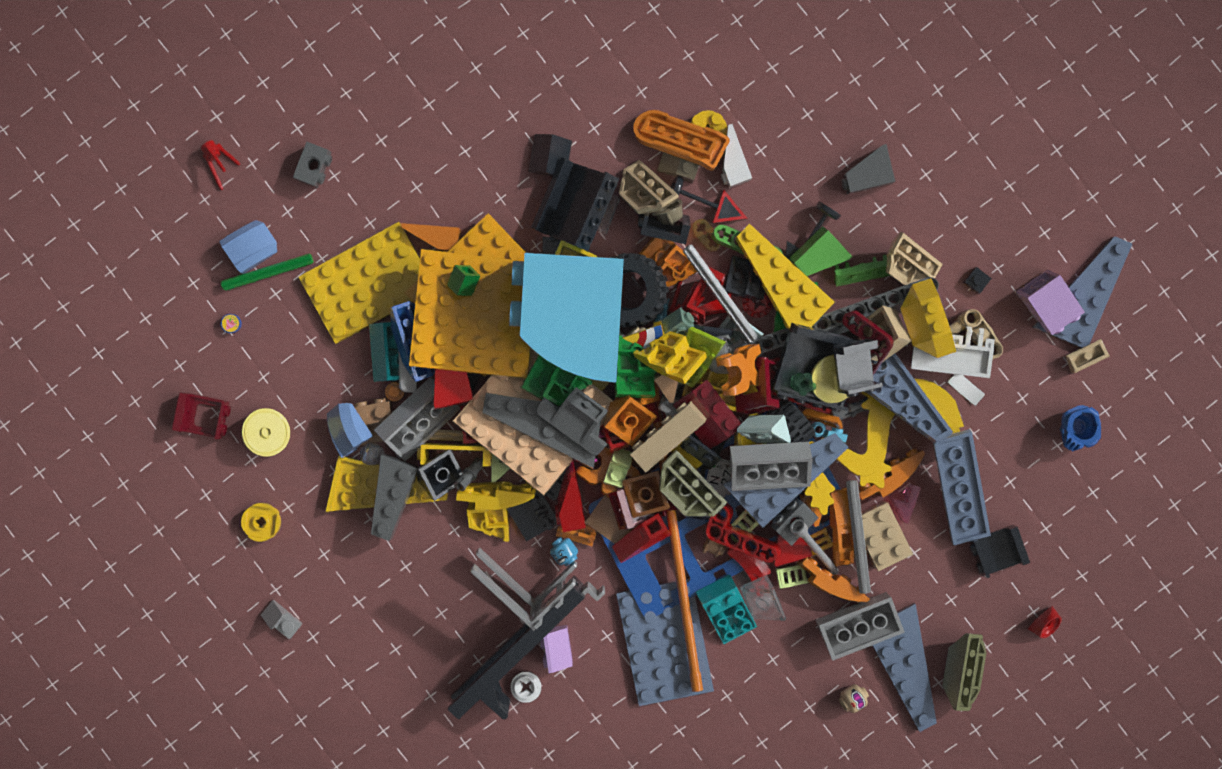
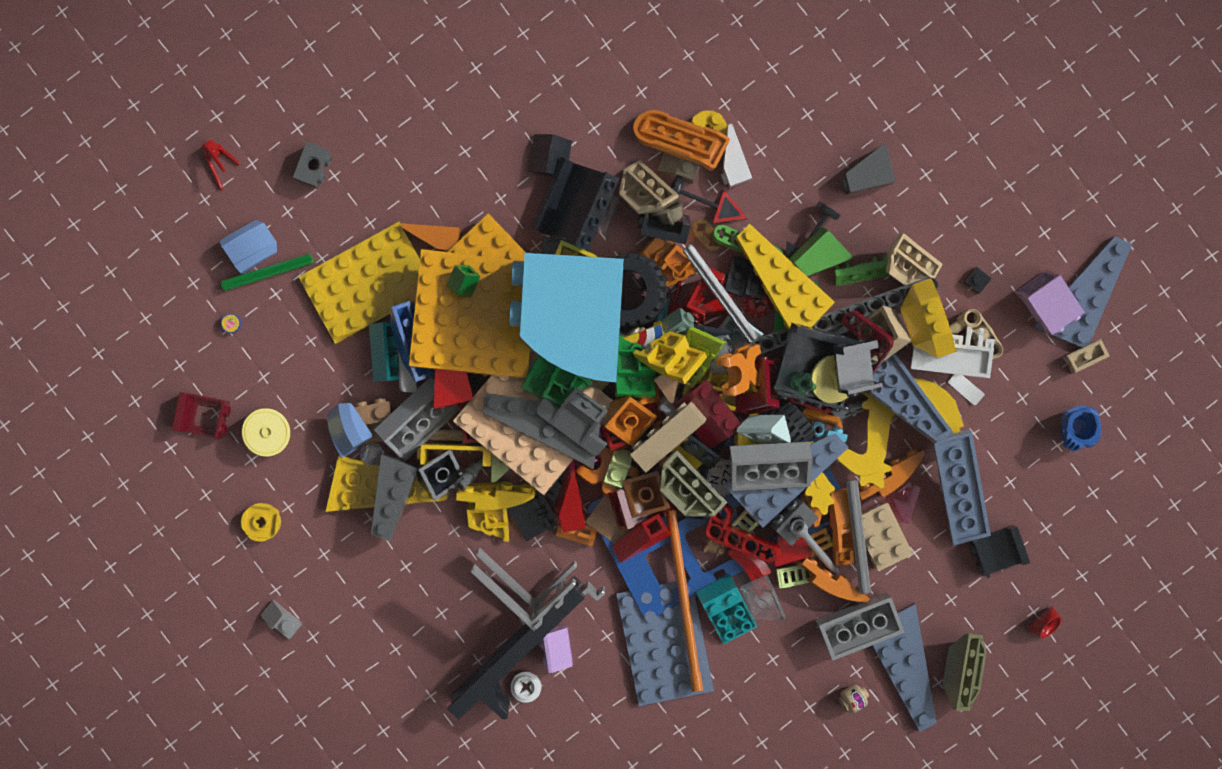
orange plate [385,382,405,401] -> none
dark azure head [550,537,578,567] -> none

